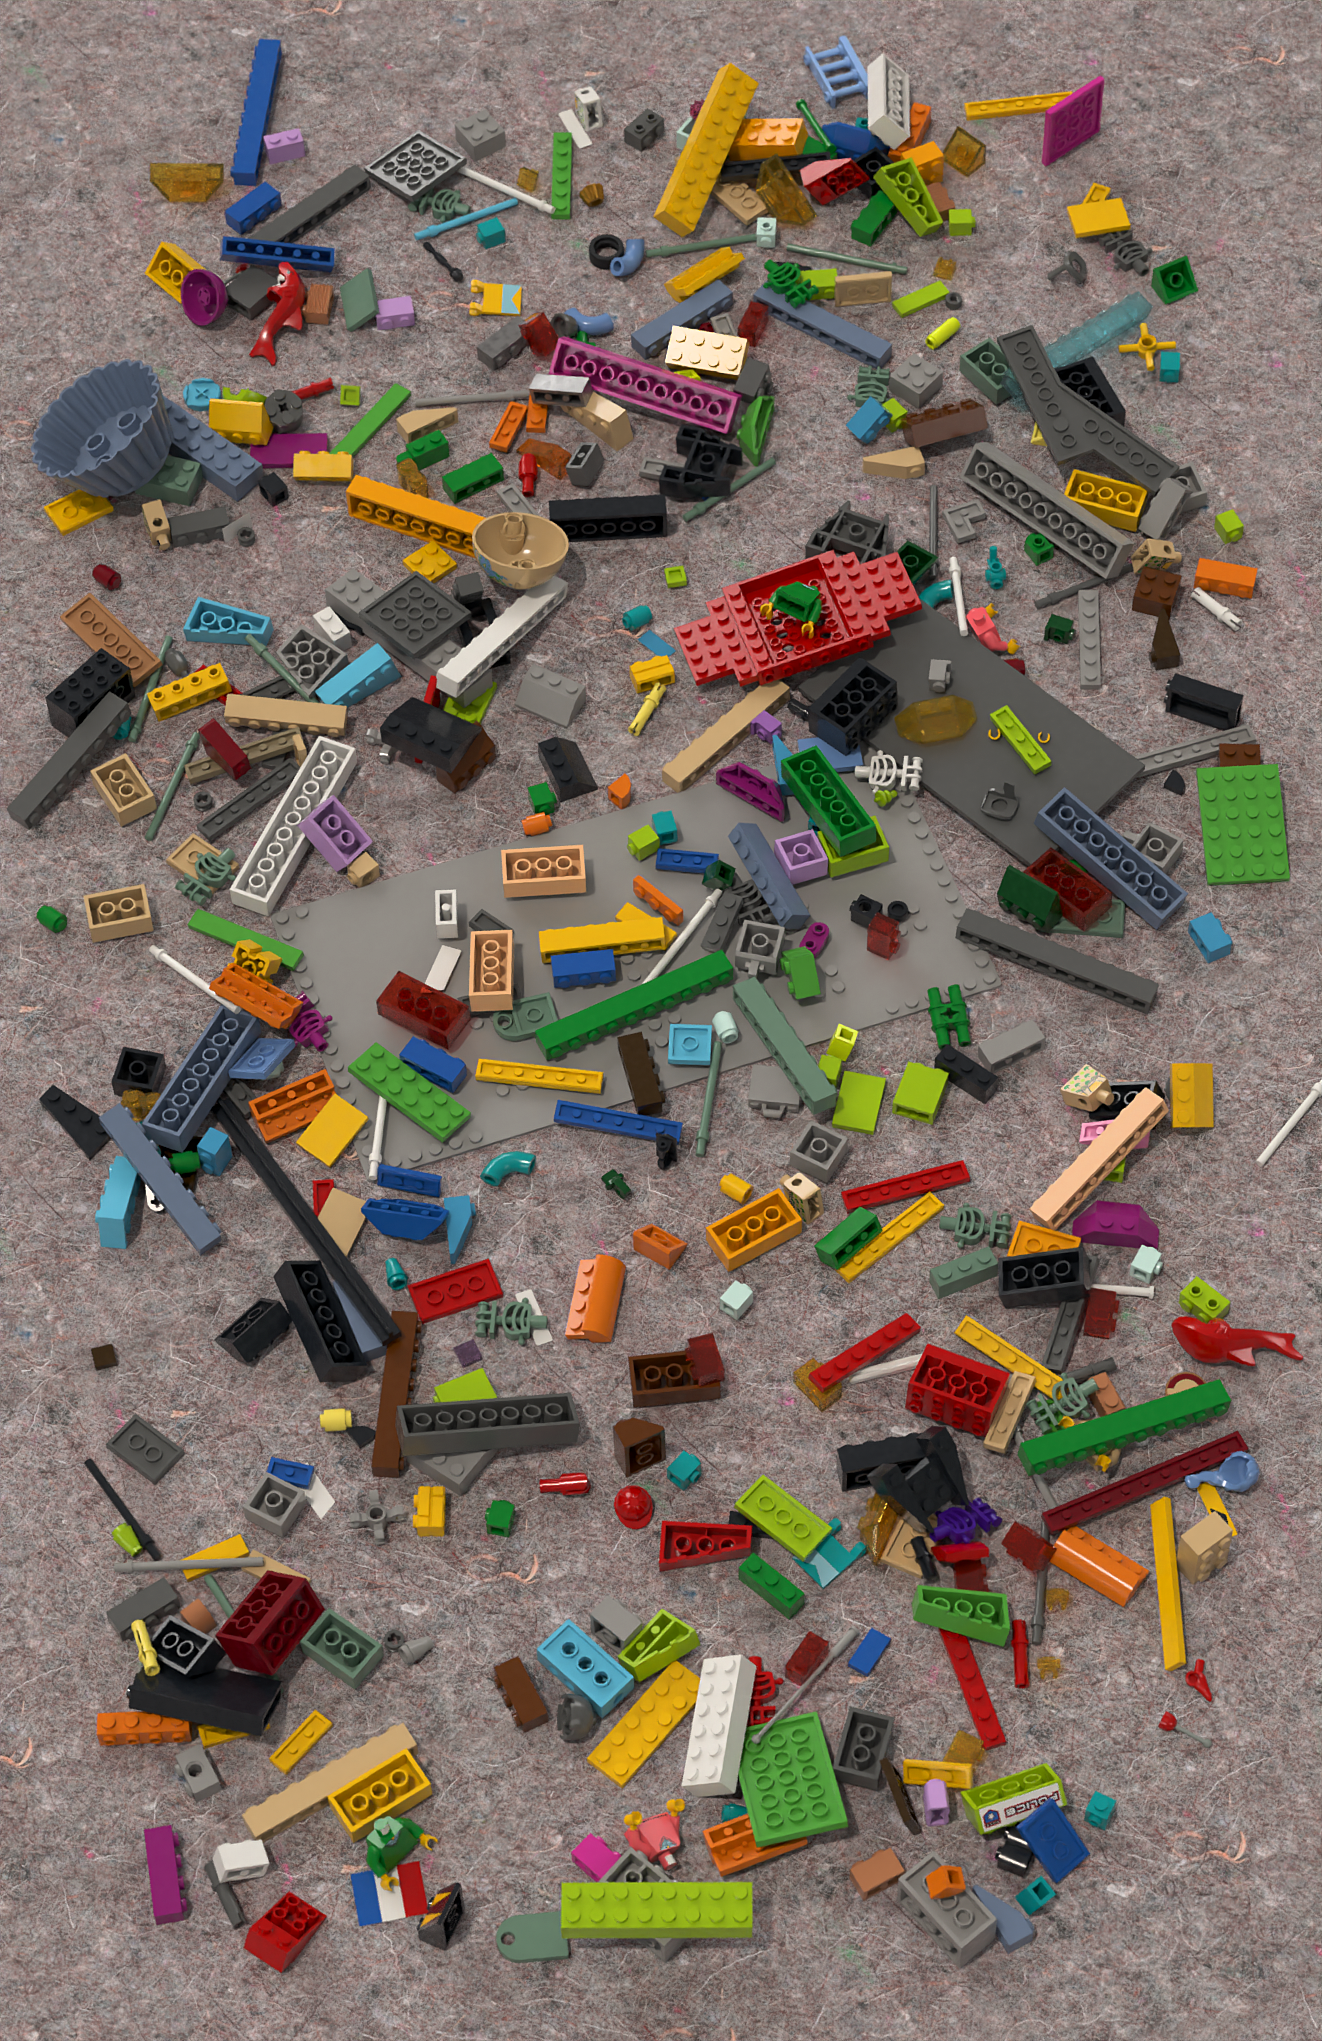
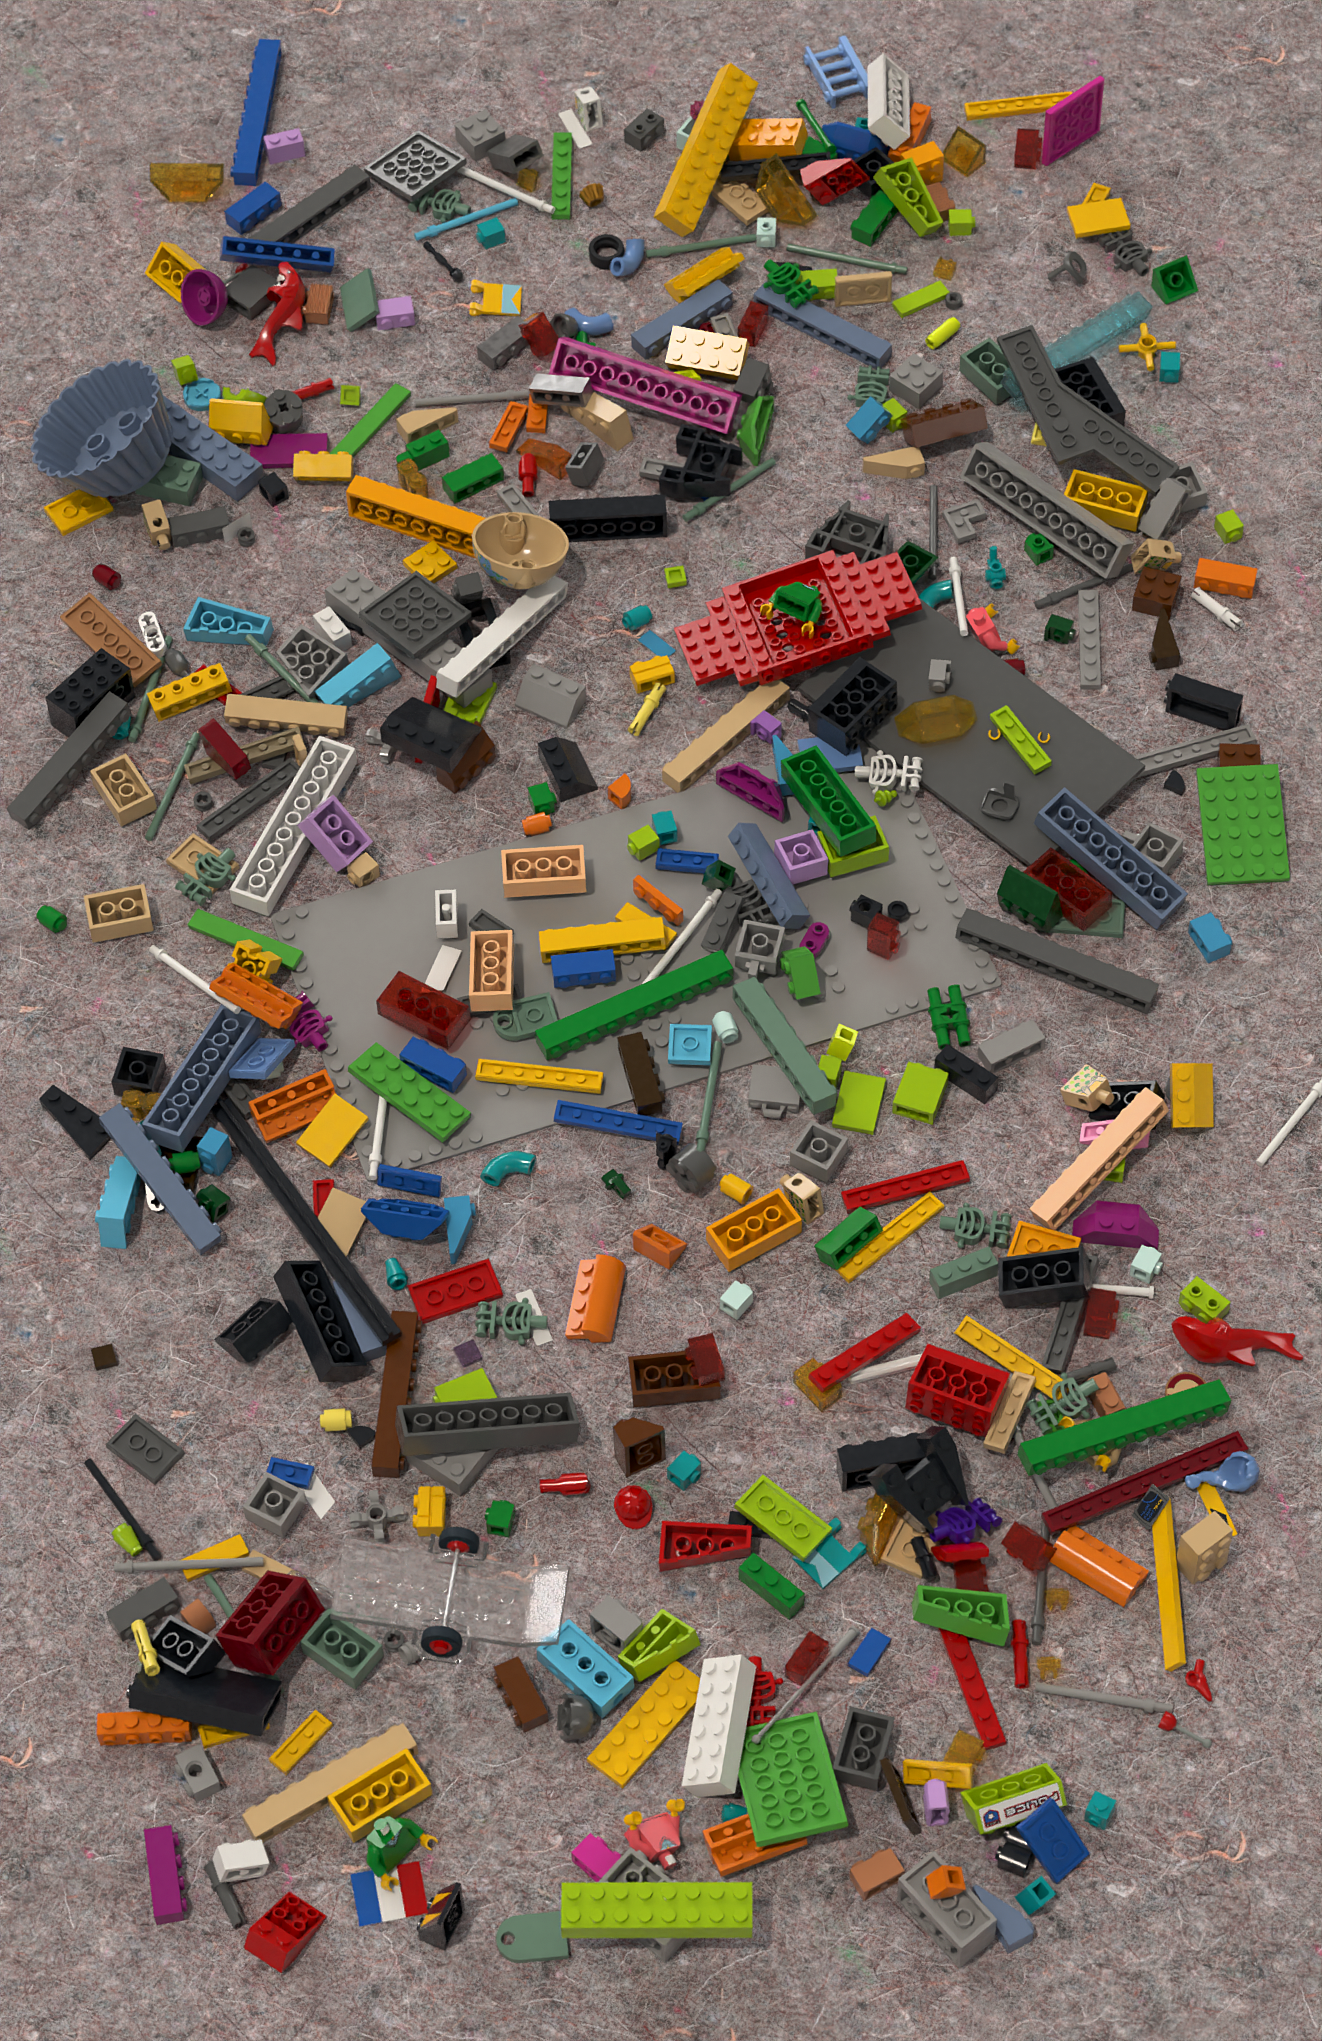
none -> white beam [138,612,168,658]
none -> lime brick [171,355,198,385]
none -> dark green brick [196,1184,231,1223]
none -> clear piece [288,1527,570,1664]
none -> dark grey brick [486,134,544,174]
none -> dark grey brick [666,1143,717,1193]
none -> clear red brick [1014,128,1043,170]
none -> light grey bar [1035,1682,1173,1714]
none -> sticker [1132,1484,1169,1530]

